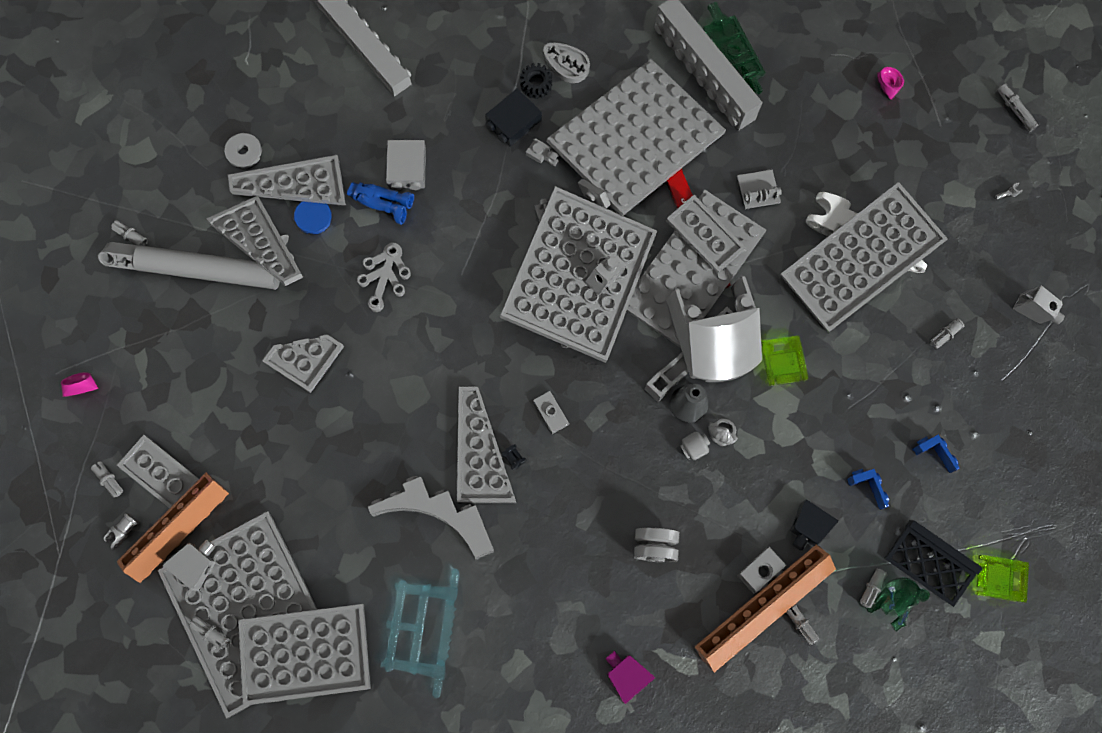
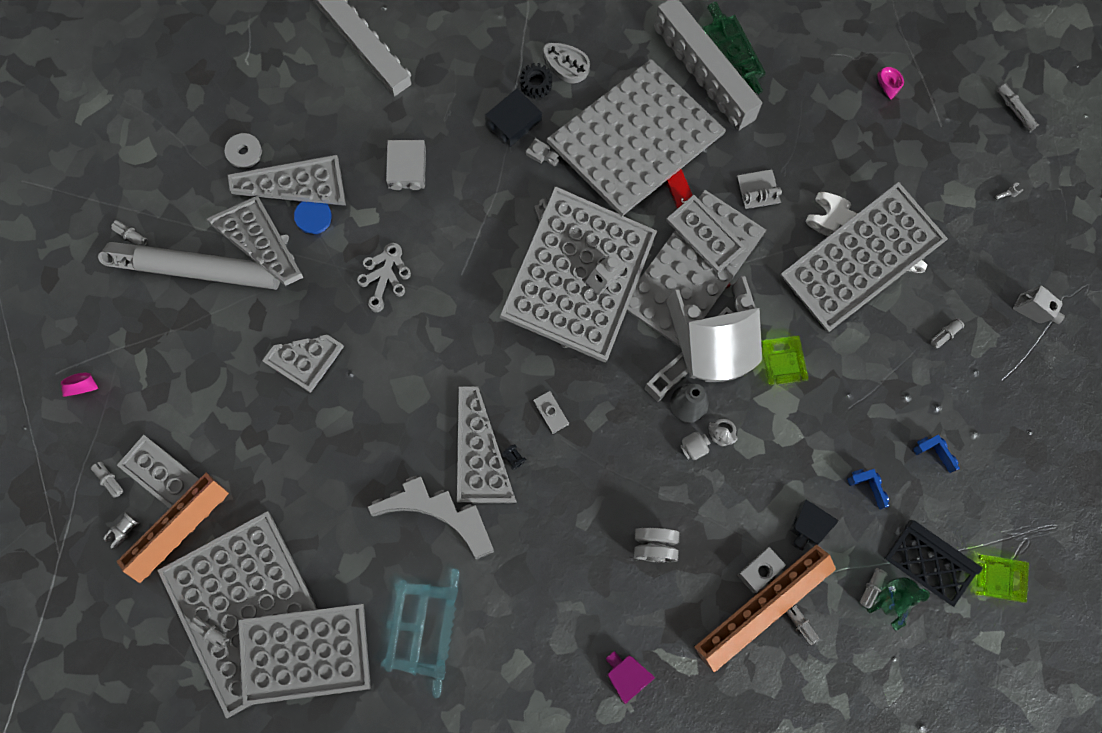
light grey torso [163,539,215,592] -> none
blue piece [347,182,414,225] -> none
light grey plate [578,179,610,209] -> none

